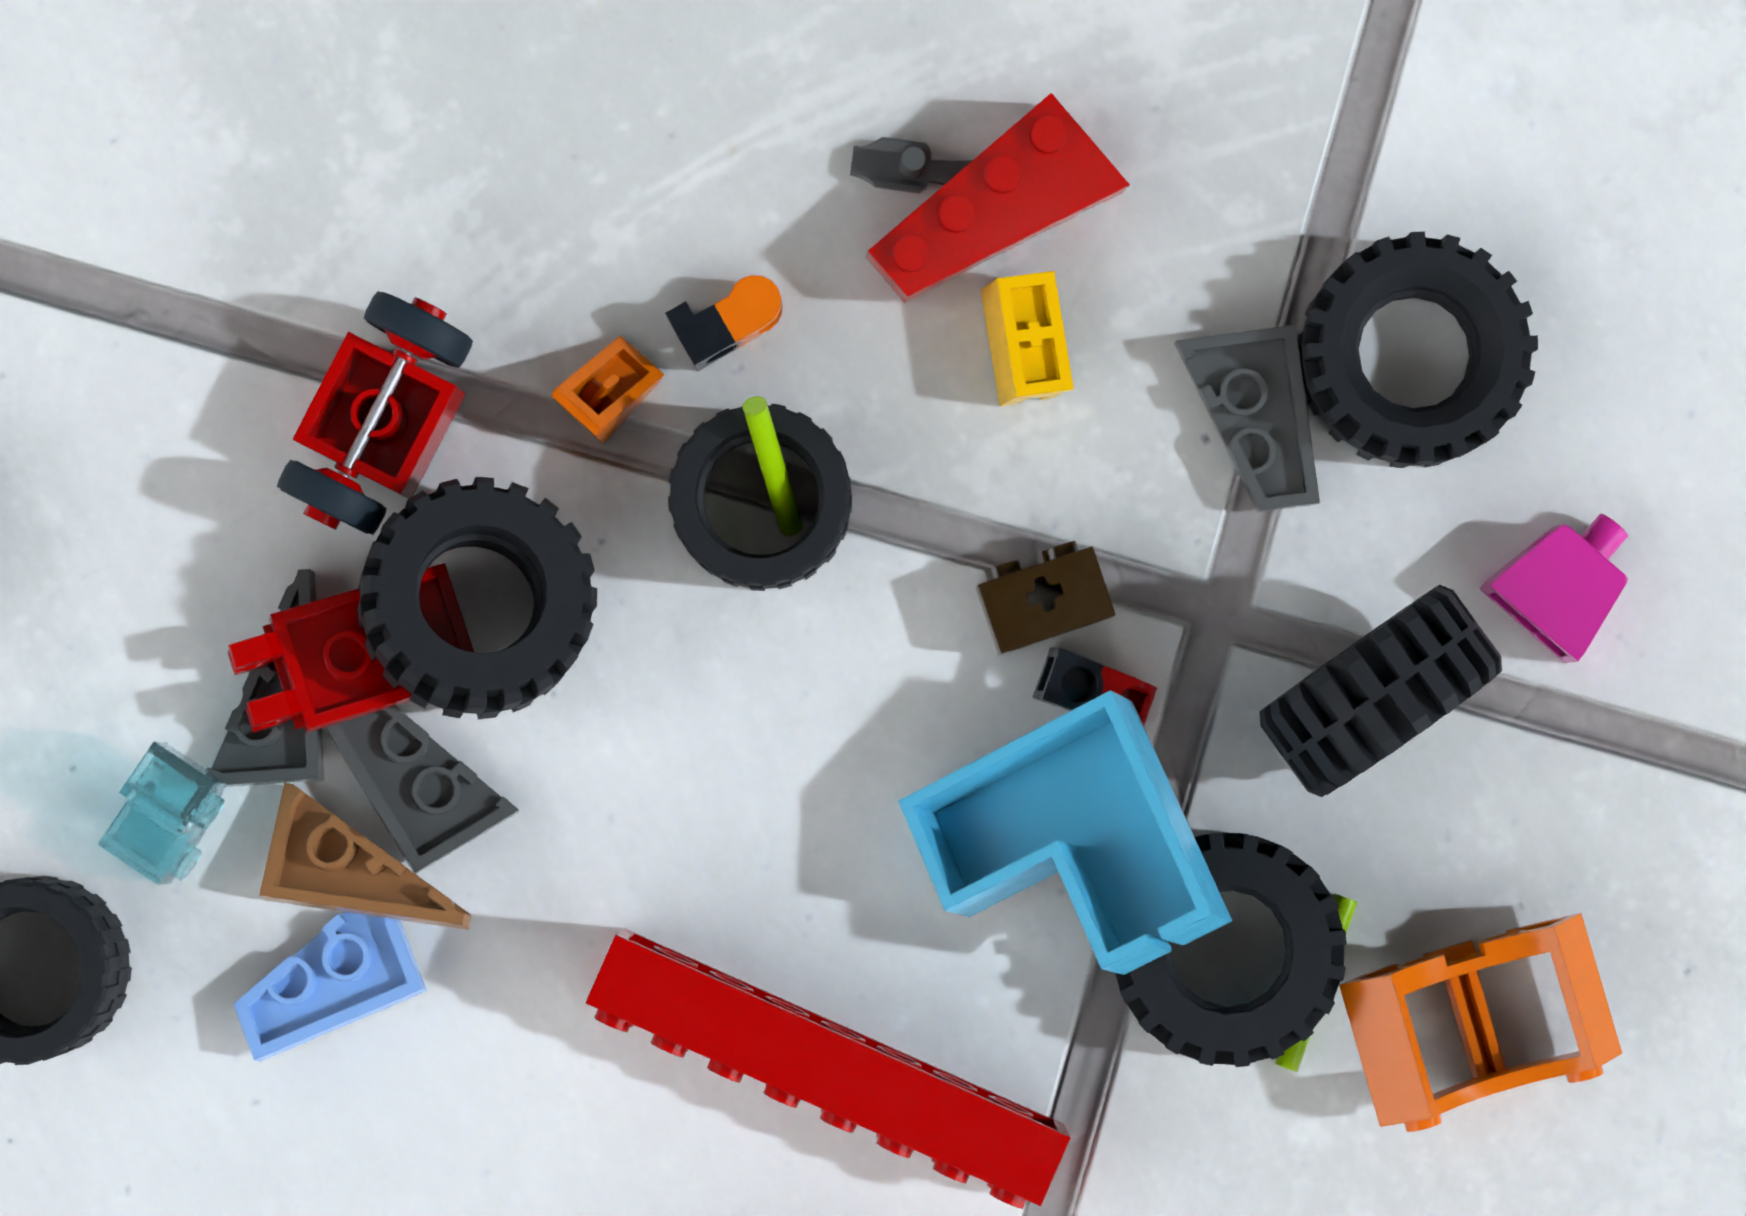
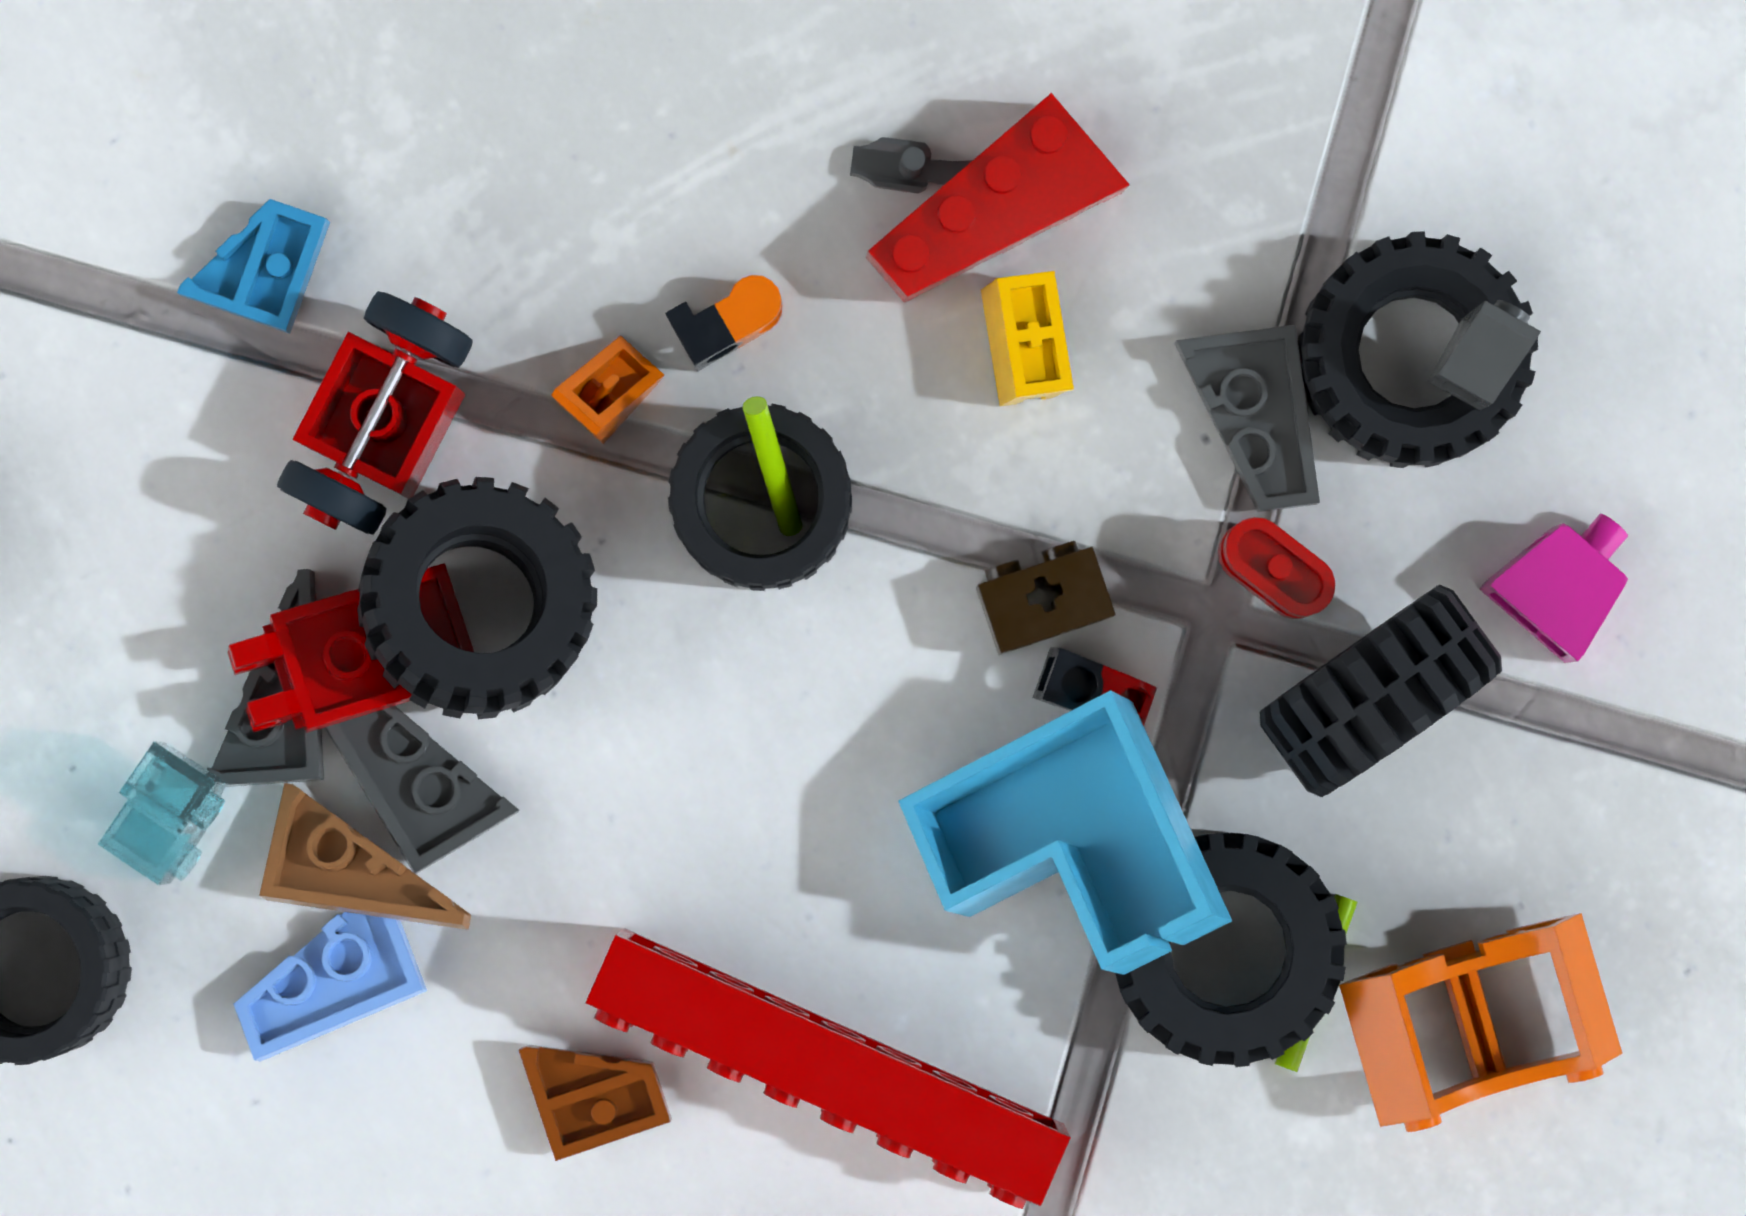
none -> dark azure wing [177,199,330,334]
none -> dark orange wing [519,1045,672,1161]
none -> red brick [1218,517,1336,619]
none -> dark grey slope [1428,300,1541,411]

